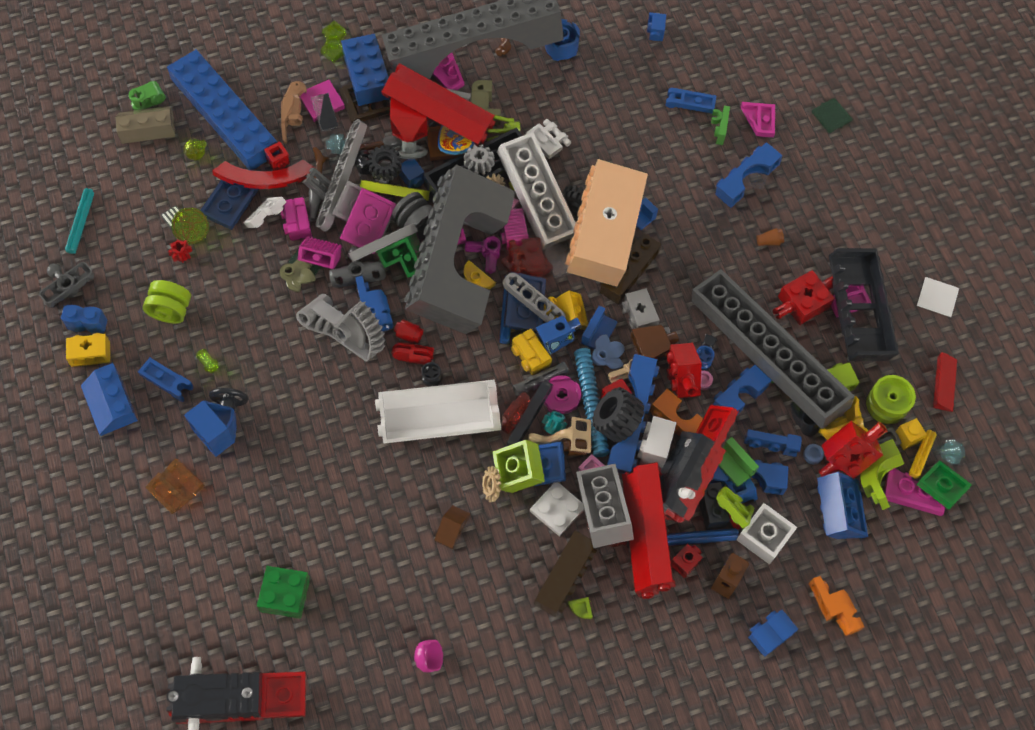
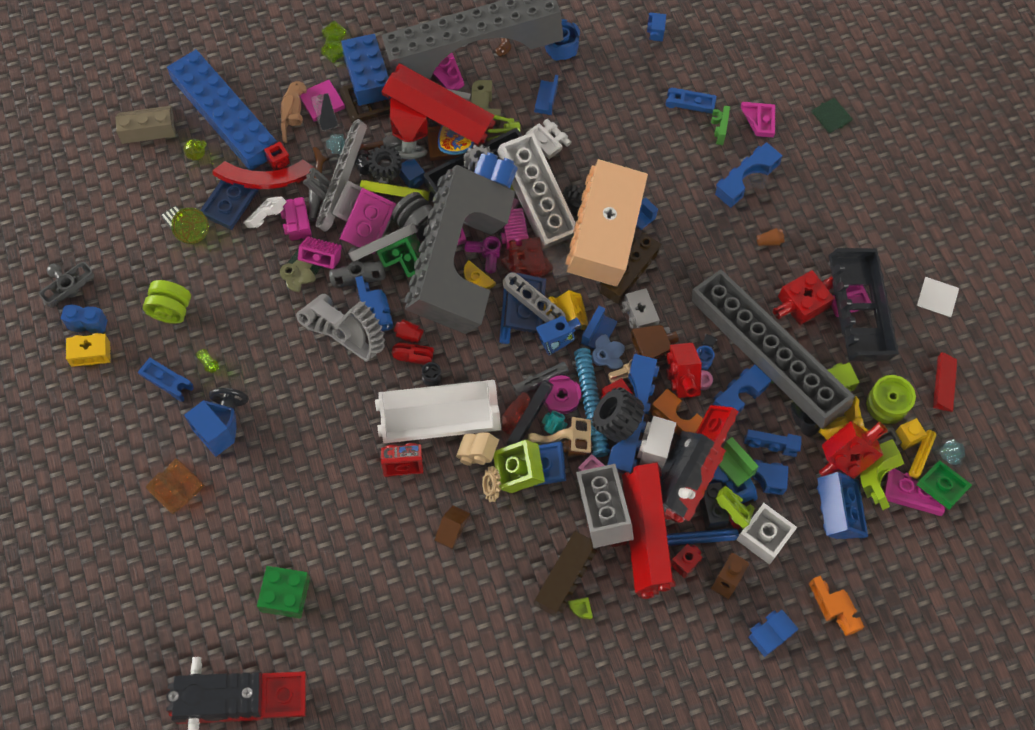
teal axle [65,188,94,254] -> none
blue slope [81,363,138,436] -> none
bright green piece [128,81,166,110] -> none
red gear [168,239,193,263] -> none
dark pink hair [414,640,443,673] -> none
yellow brick [511,329,552,375] -> none
white plate [530,482,584,537] -> none
medium blue tile [803,444,824,465] -> none
none -> red slope [381,443,423,477]
none -> tan brick [456,432,499,466]
none -> blue brick [474,152,518,189]
none -> blue panel [534,75,559,115]

